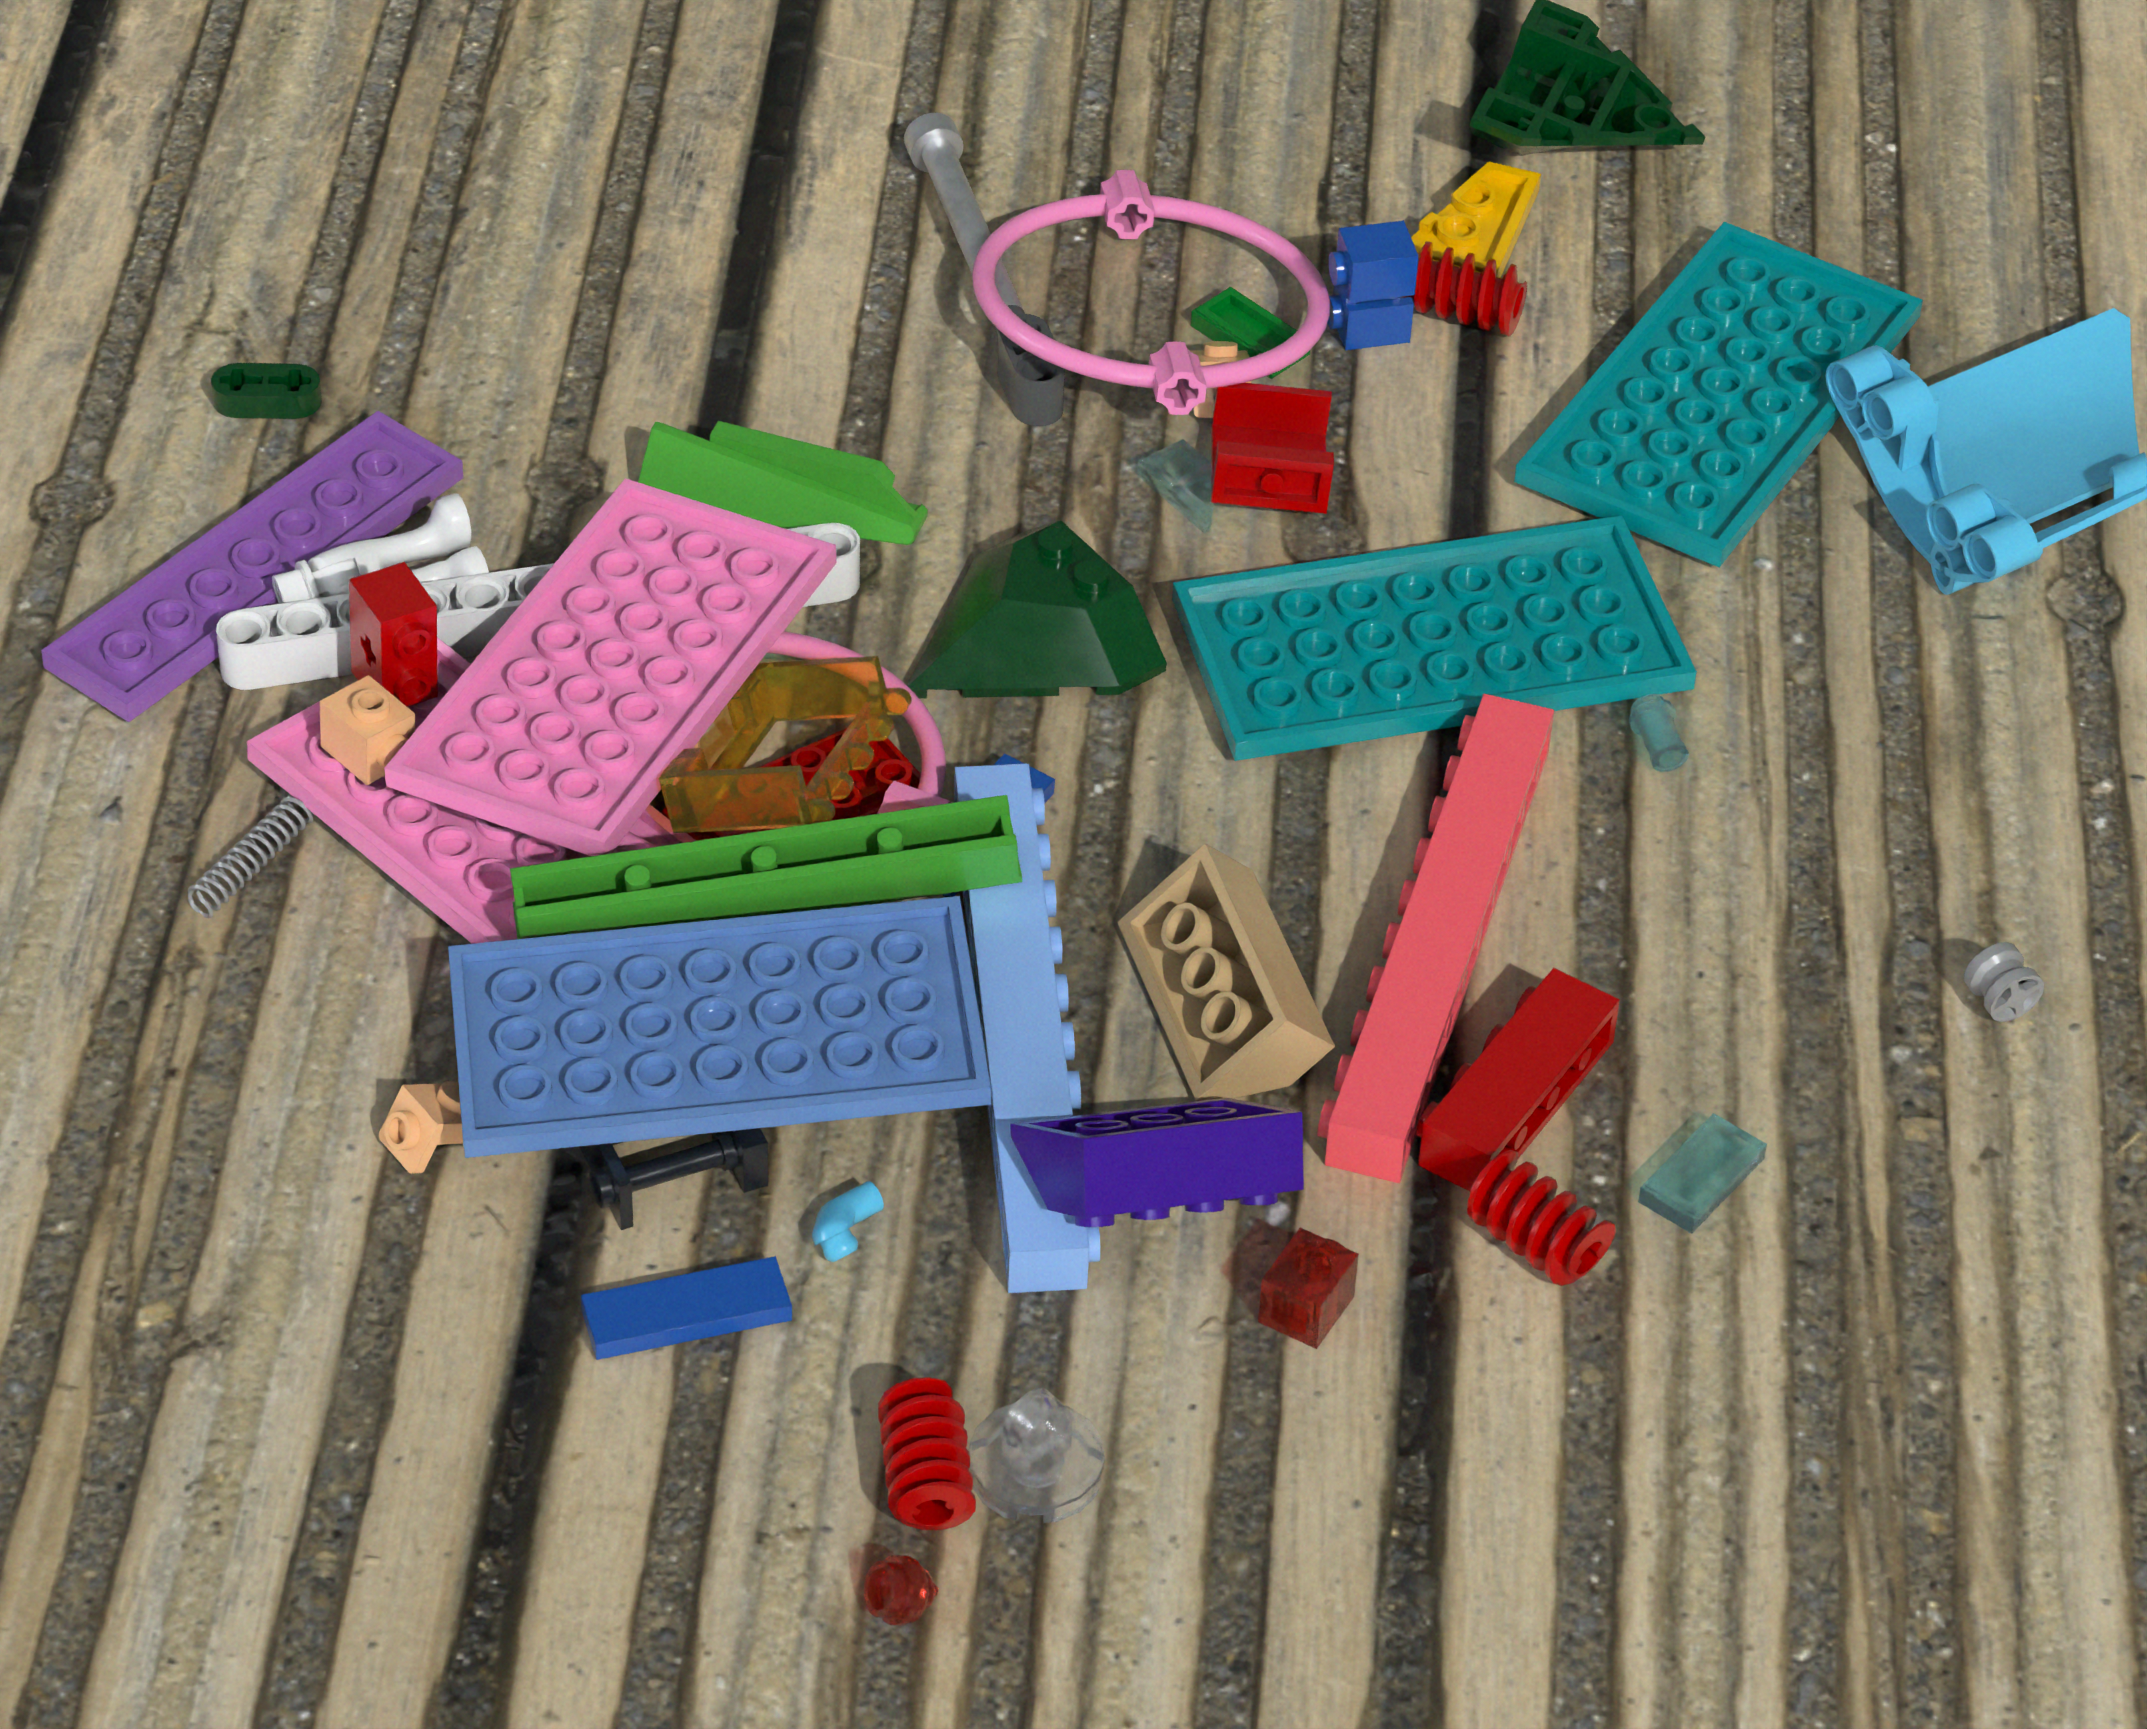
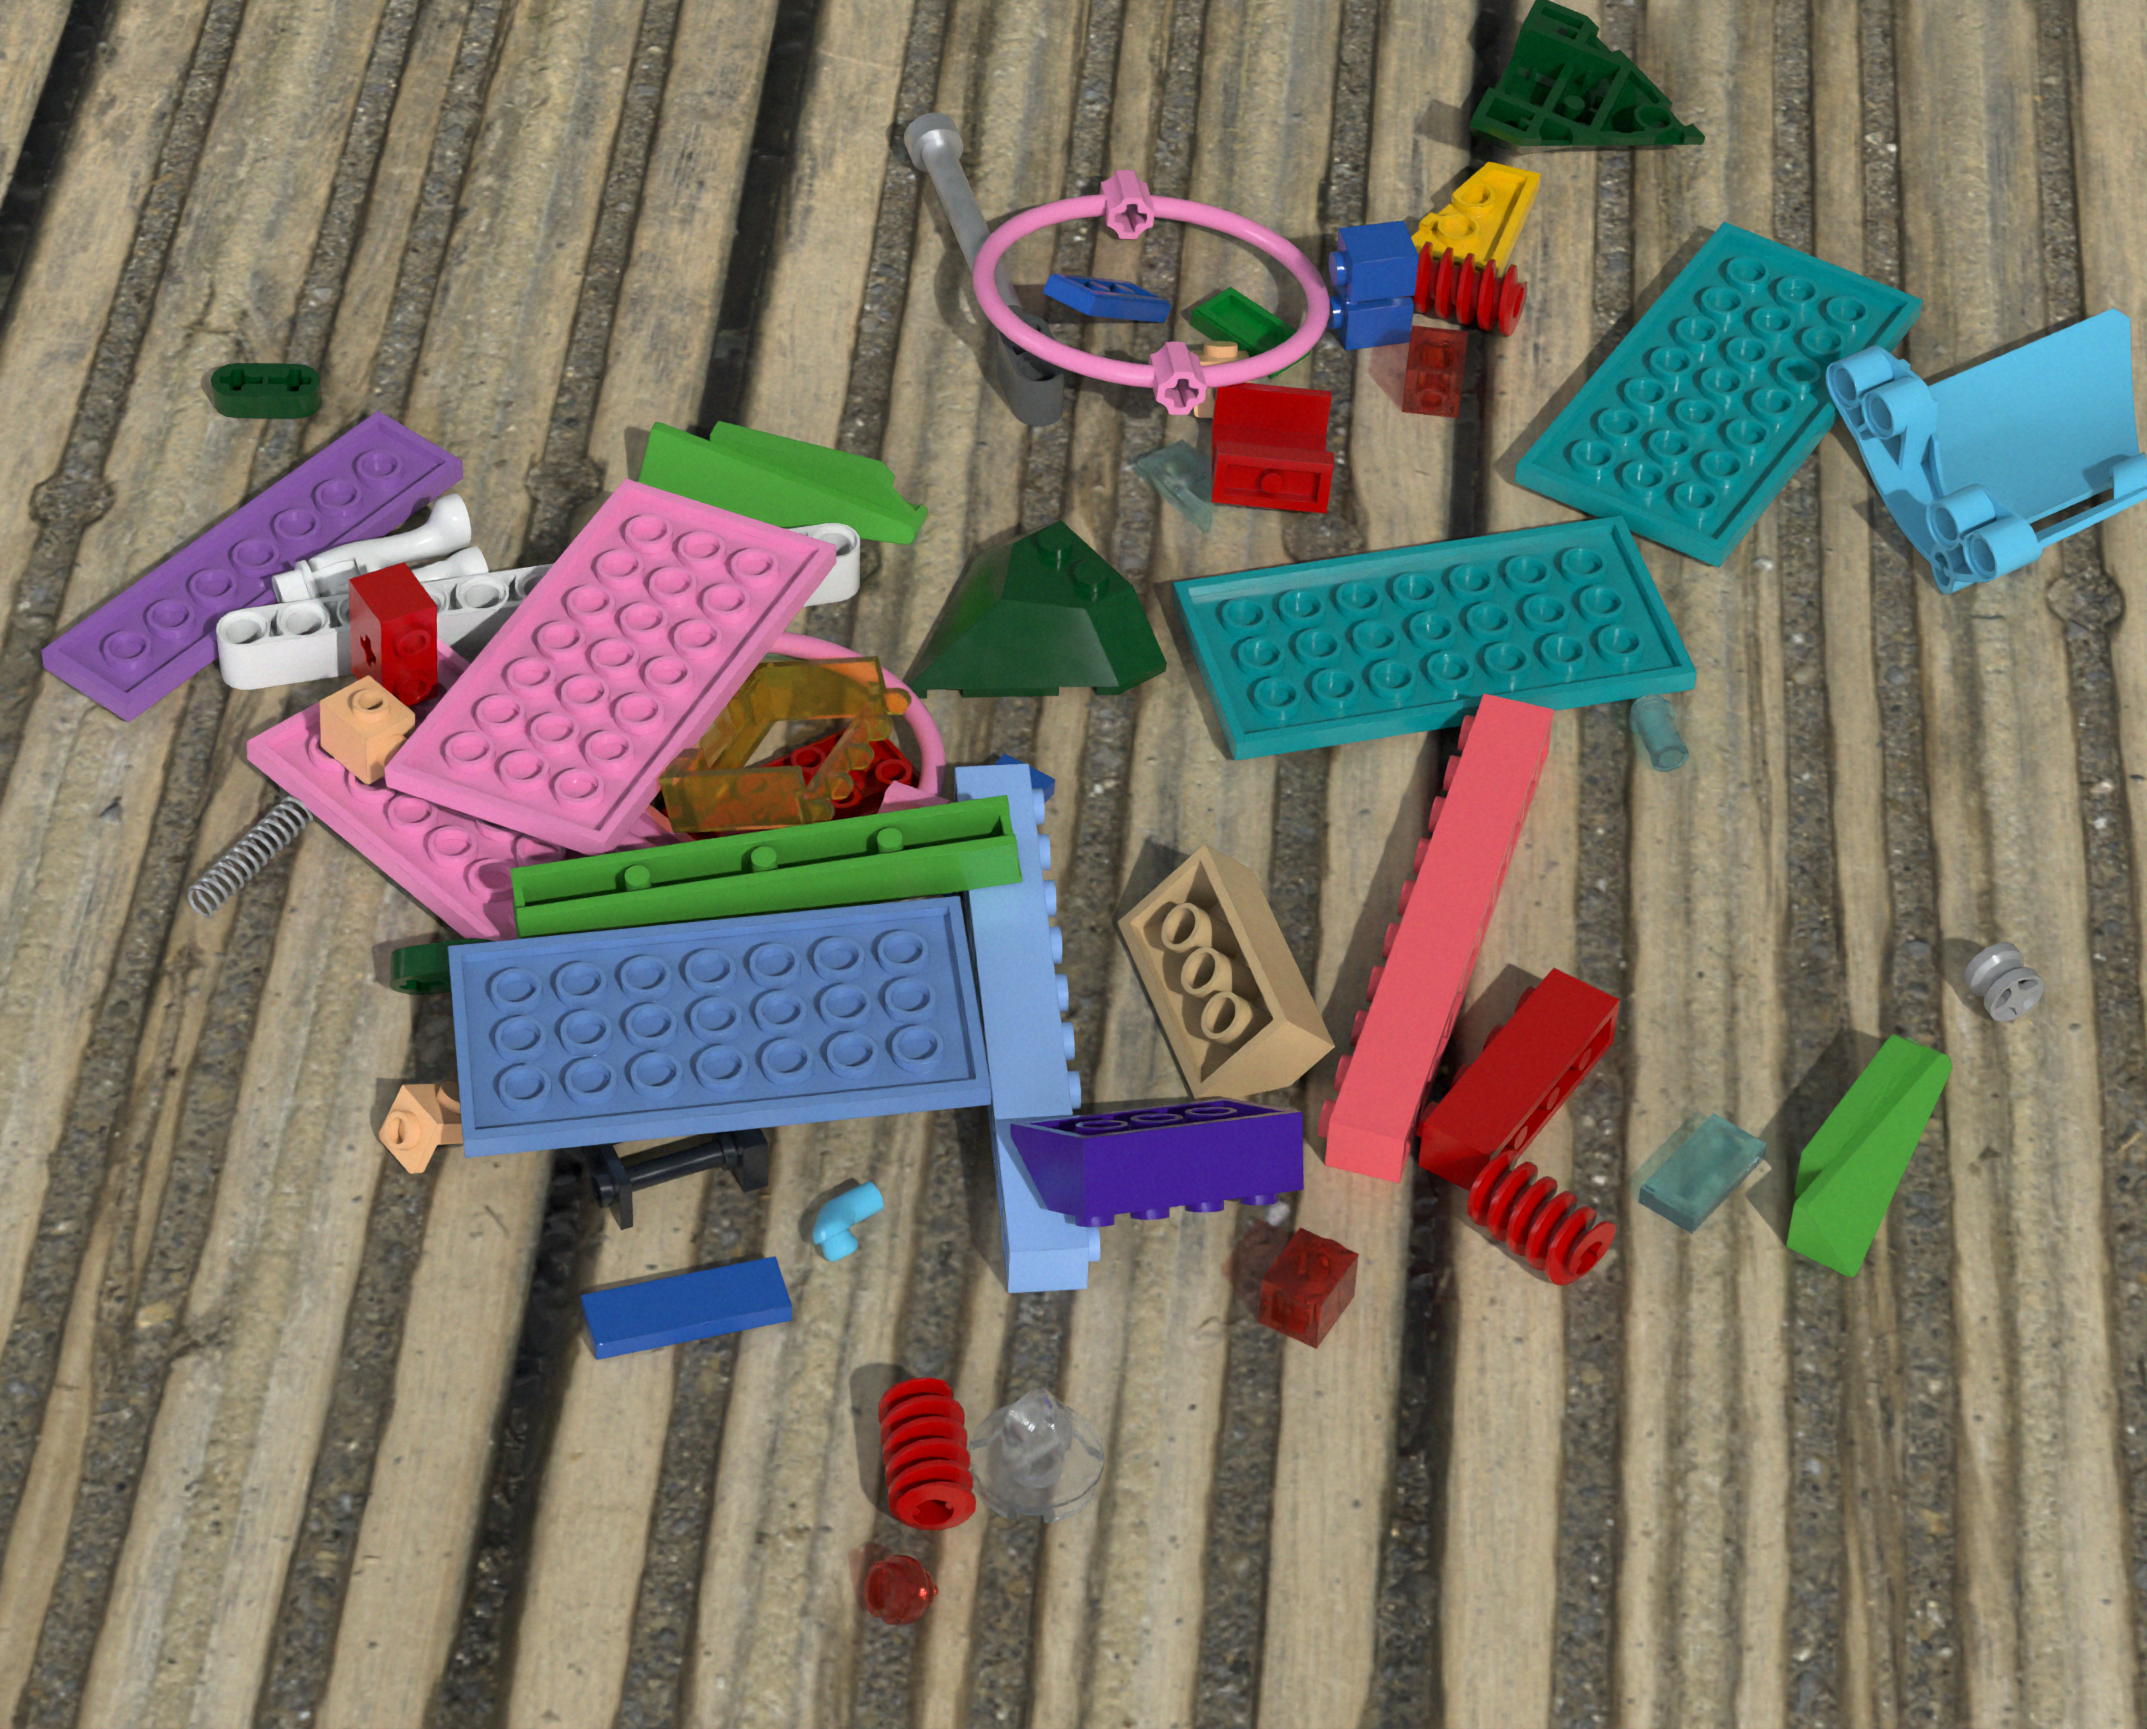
none -> dark green beam [389,938,495,995]
none -> blue tile [1043,273,1172,323]
none -> clear red brick [1402,325,1468,418]
none -> bright green wedge [1786,1034,1952,1277]

